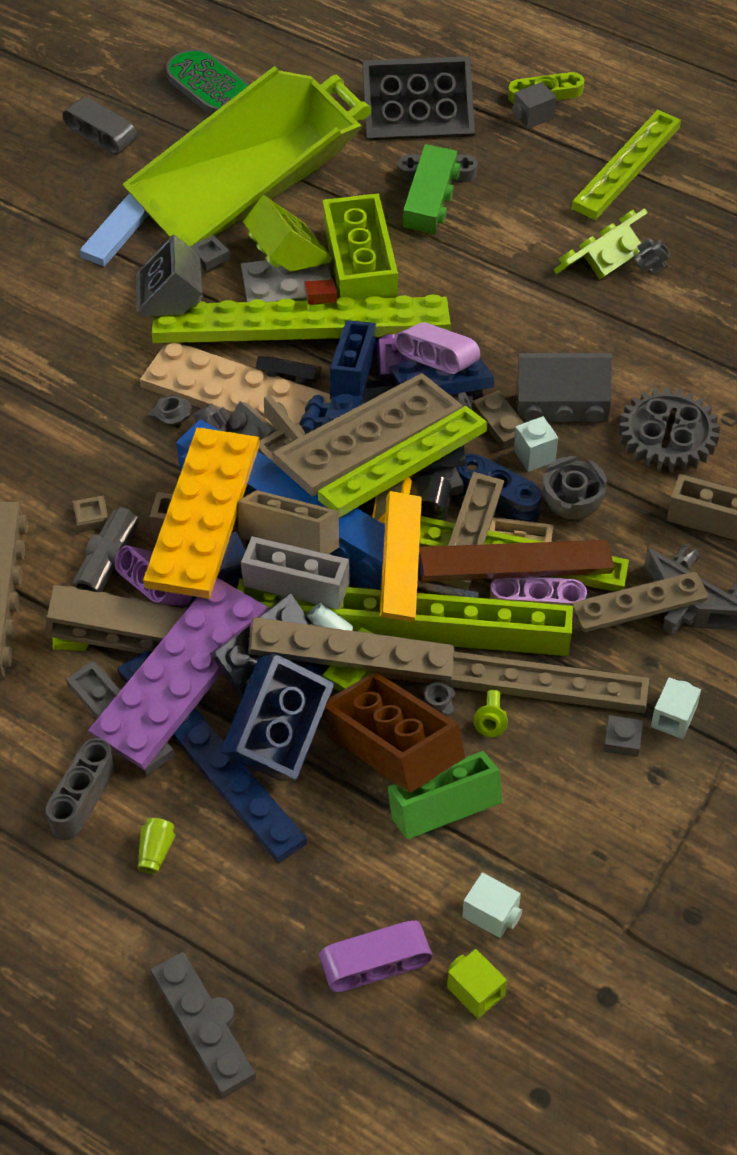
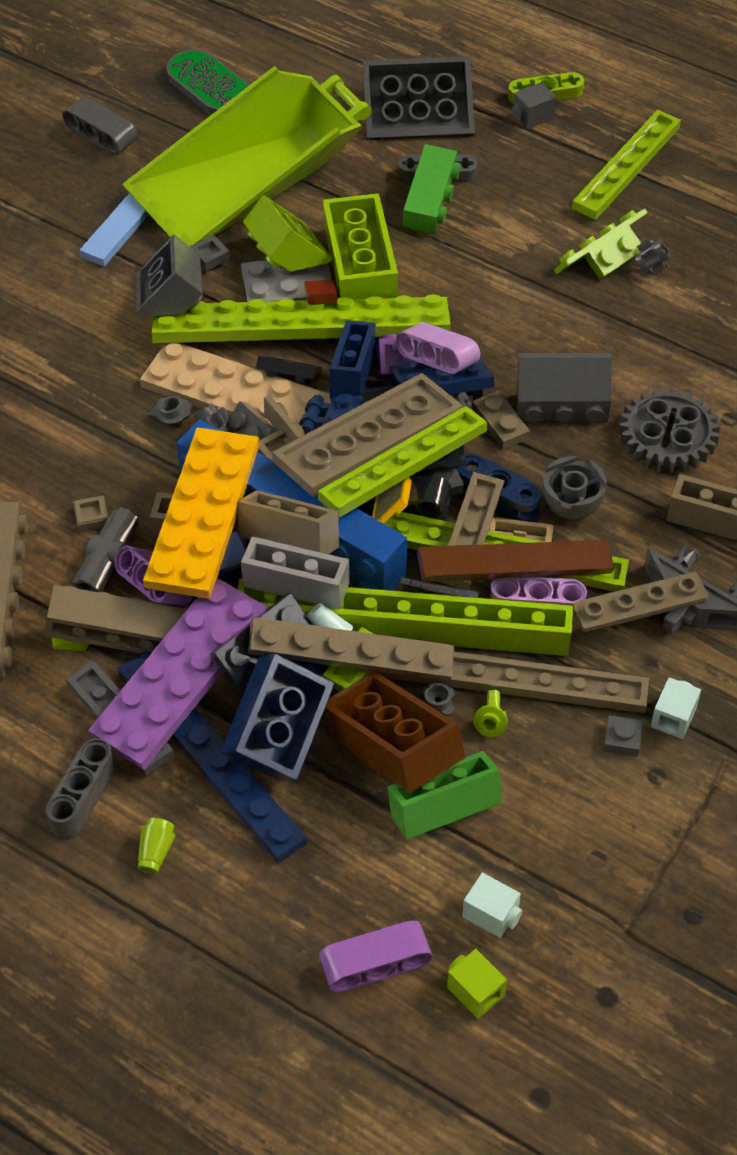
dark grey hinge [150,951,256,1098] -> none
yellow tile [380,491,422,622] -> none
light aqua brick [514,416,558,472] -> none

